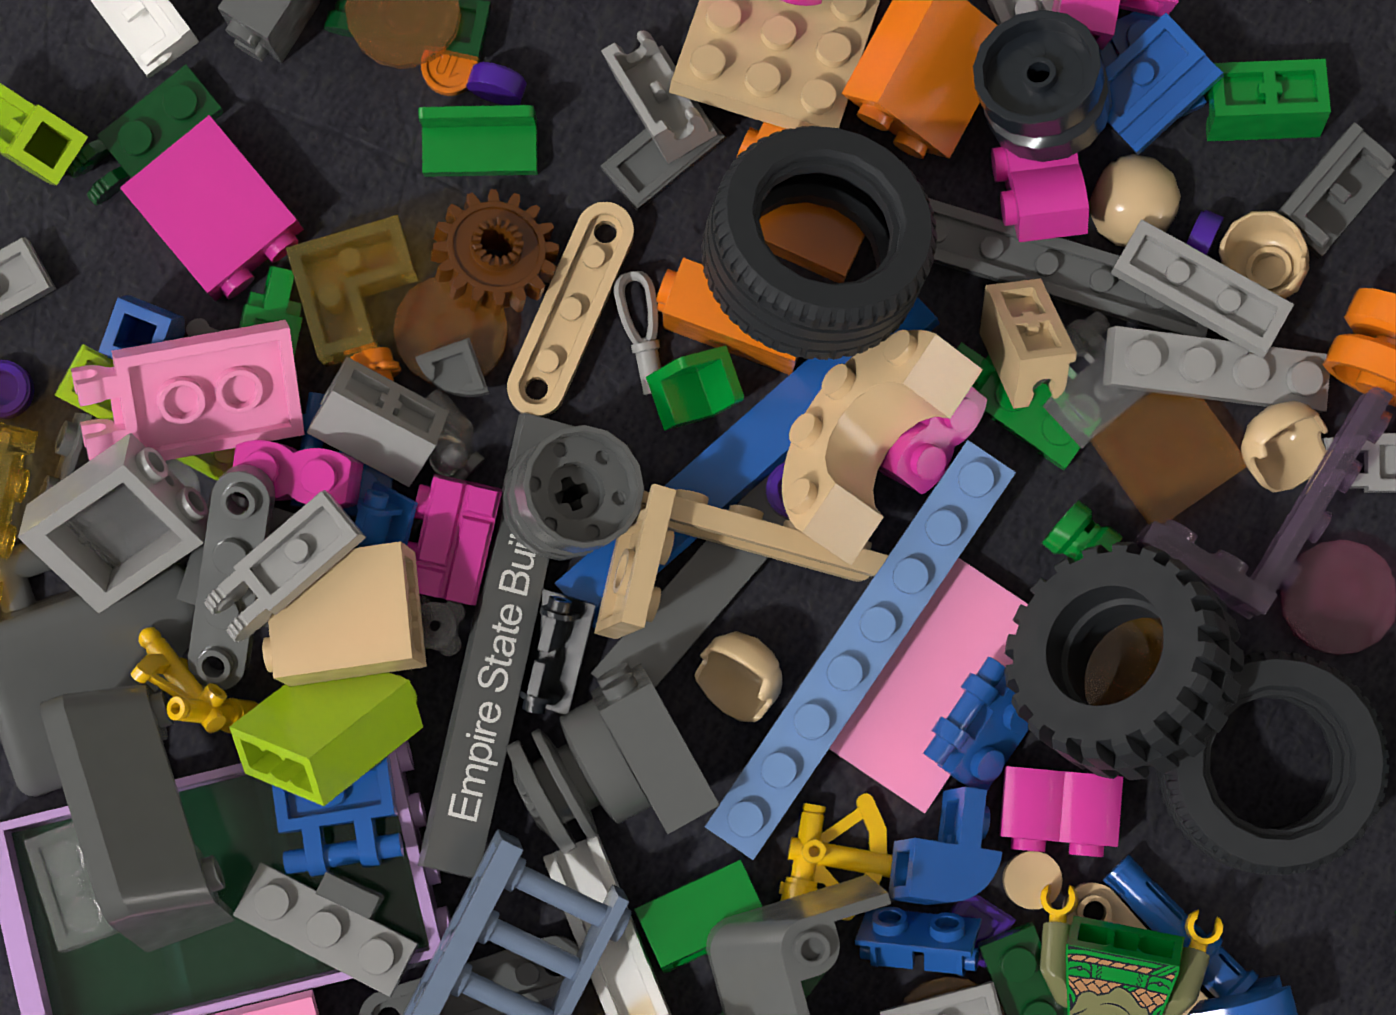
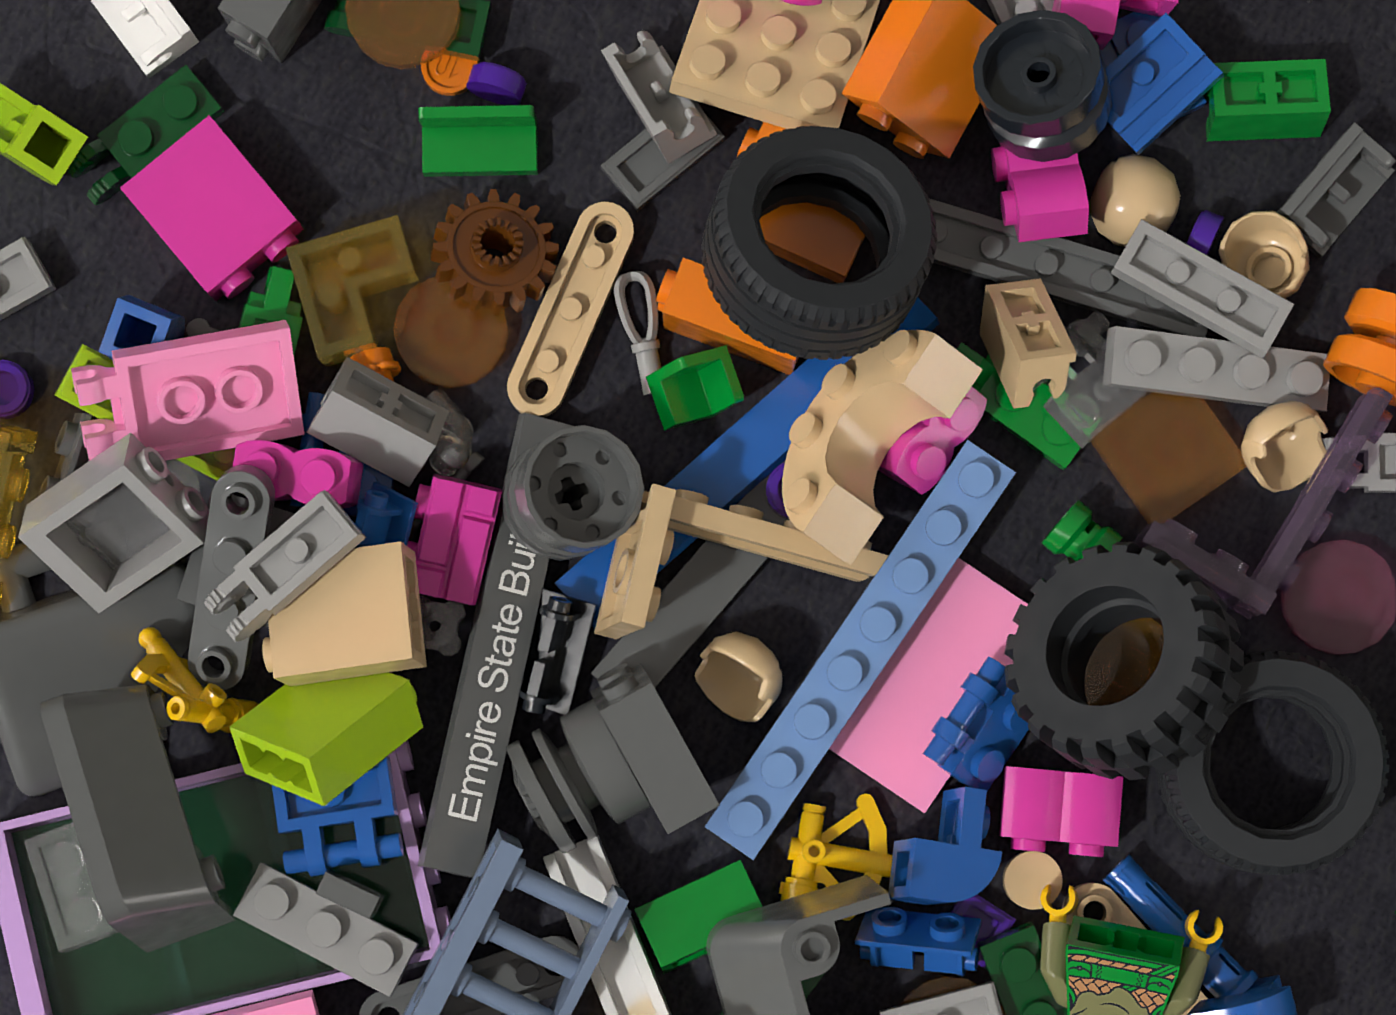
dark grey tile [415,338,490,397] -> none

